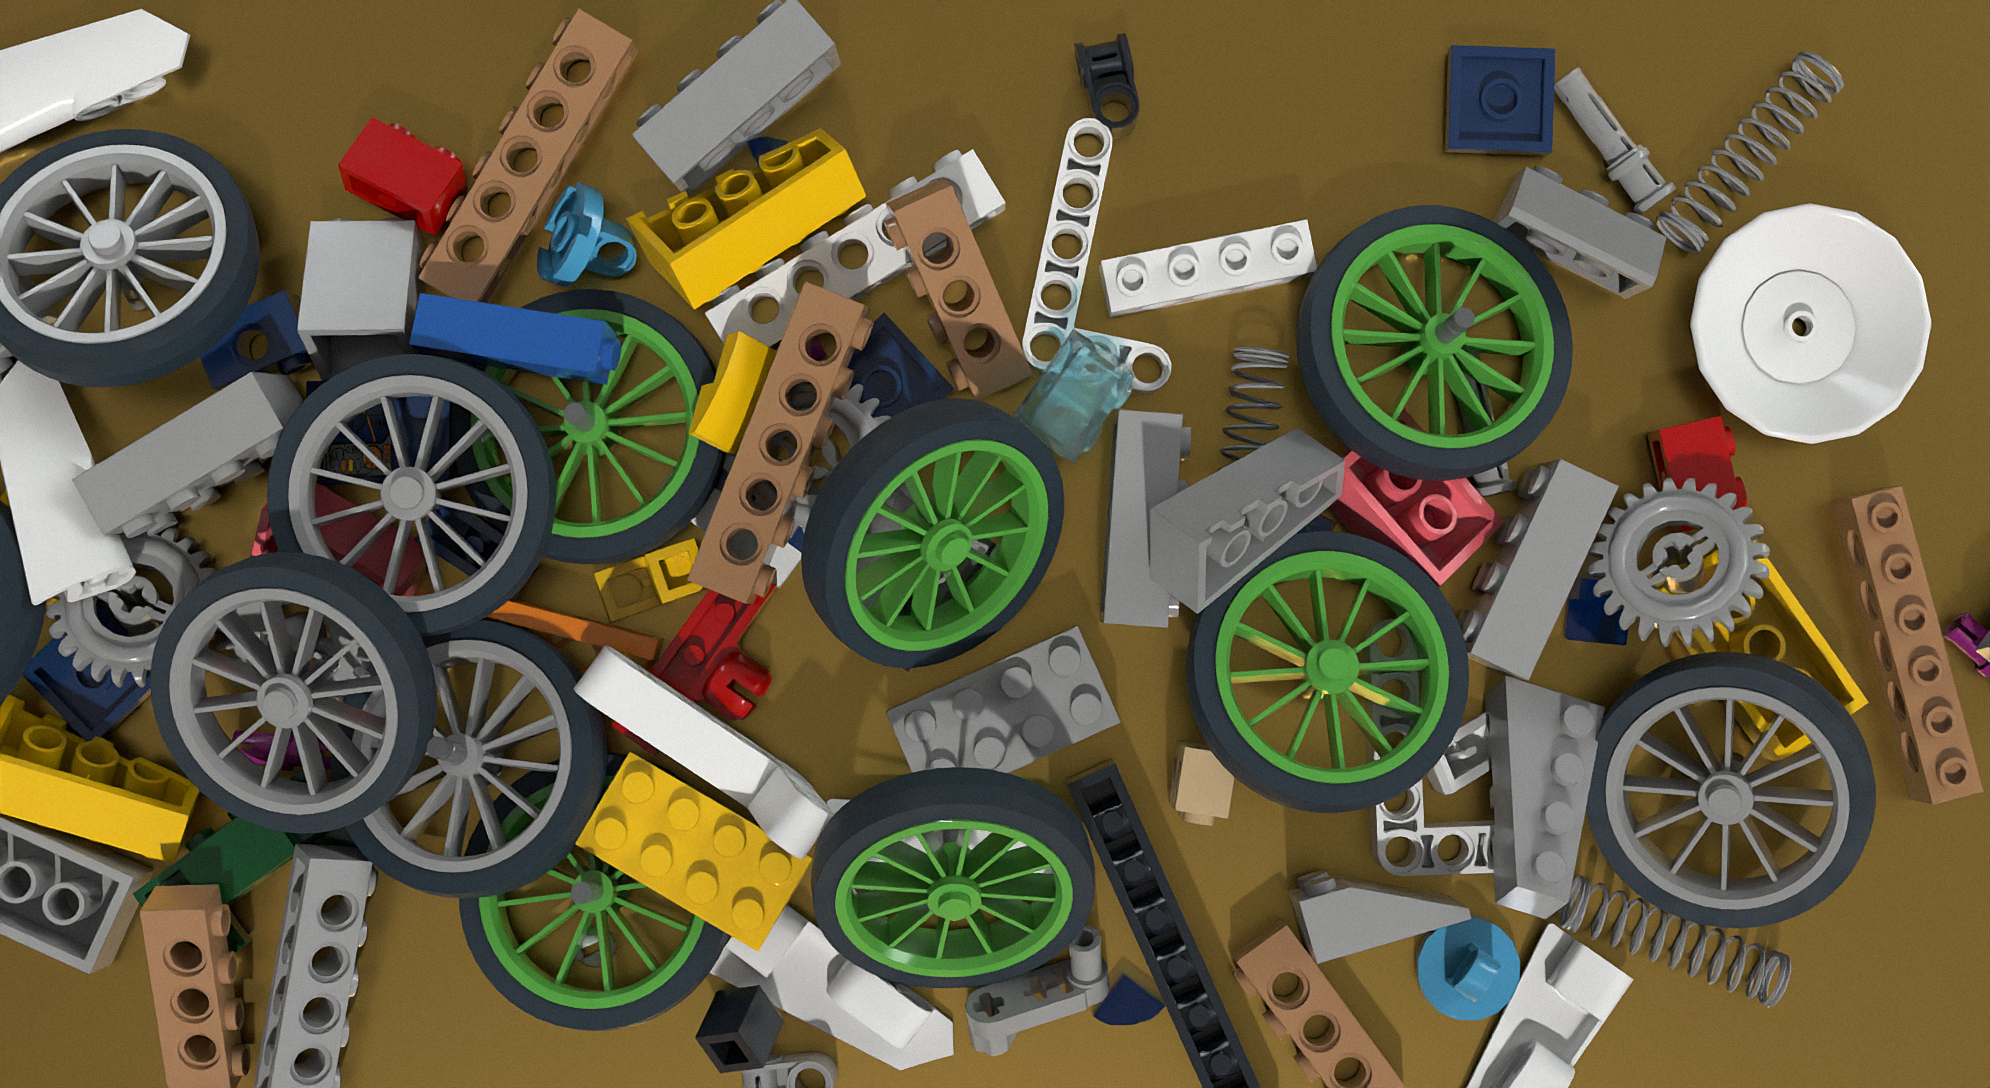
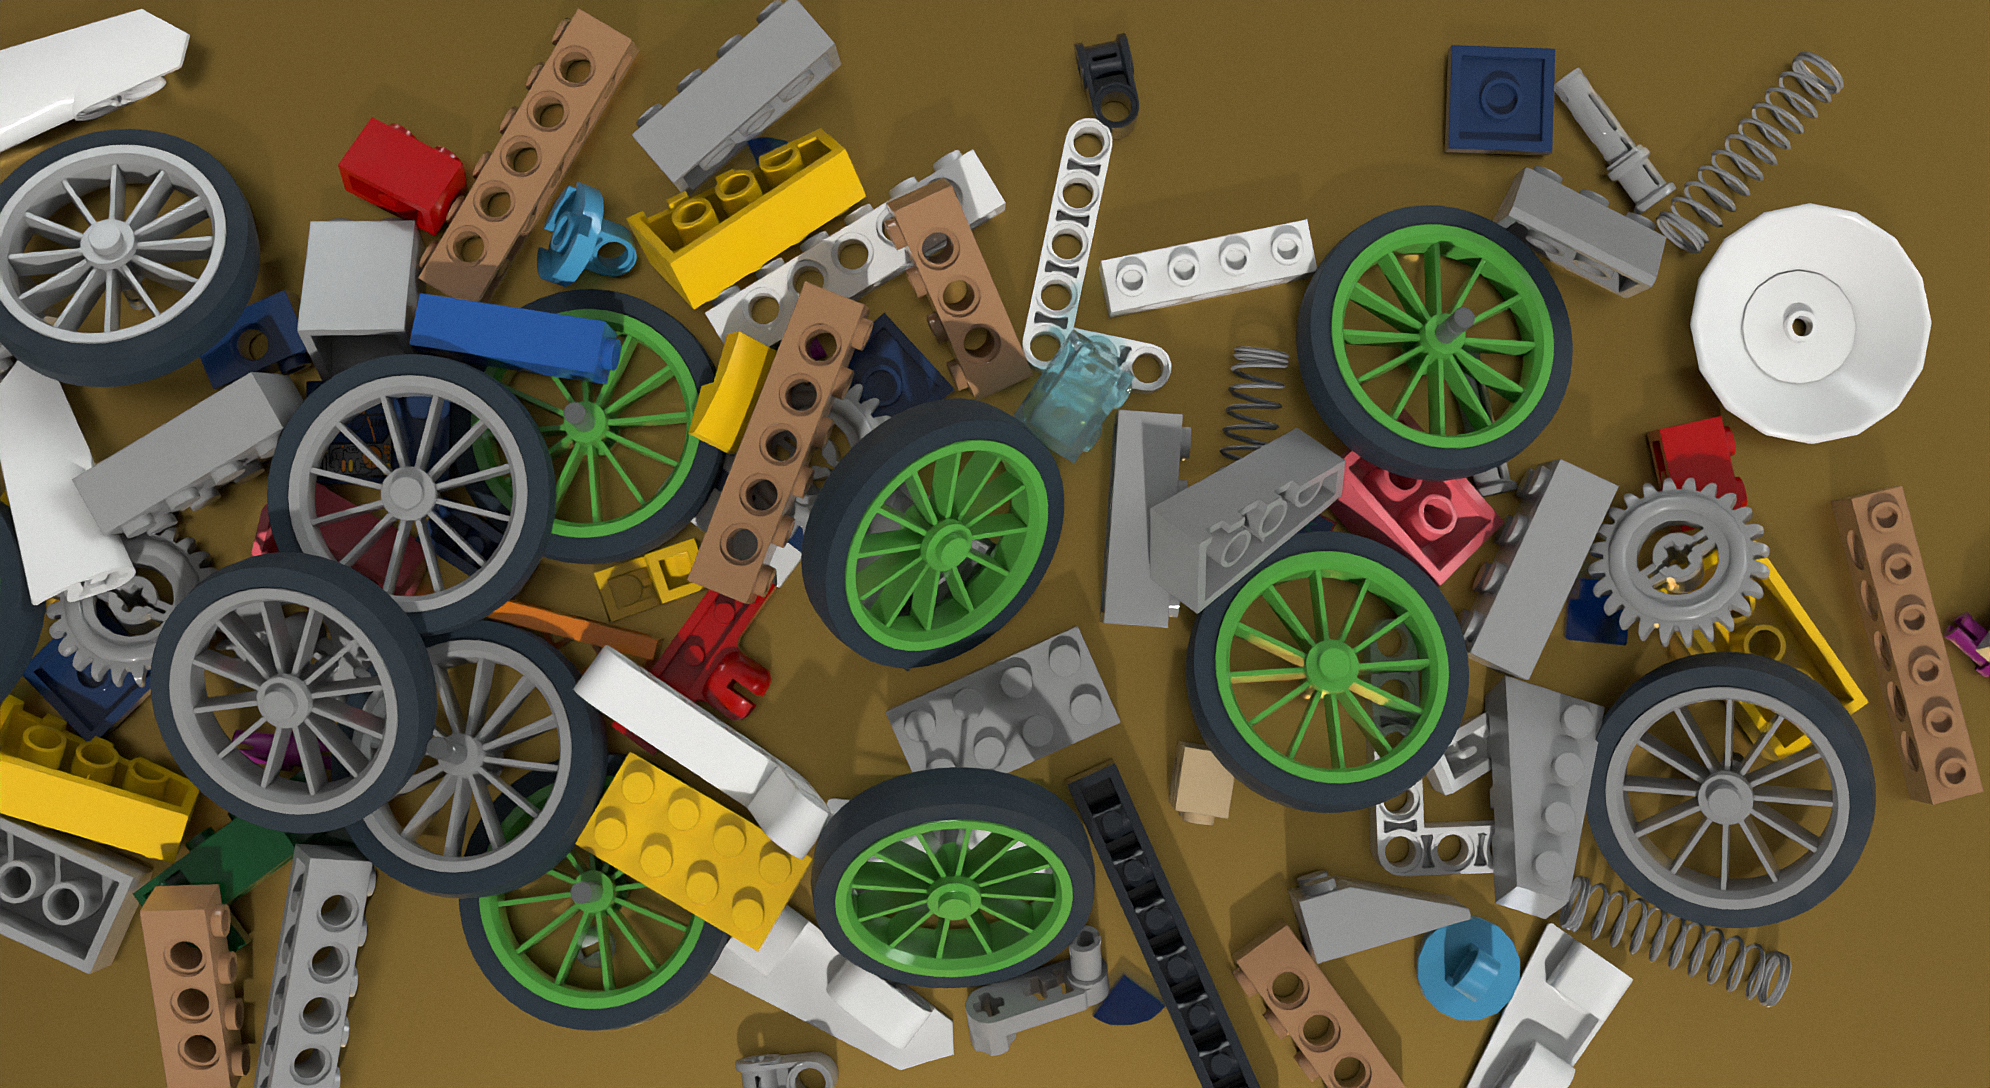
black brick [695,985,784,1074] -> none

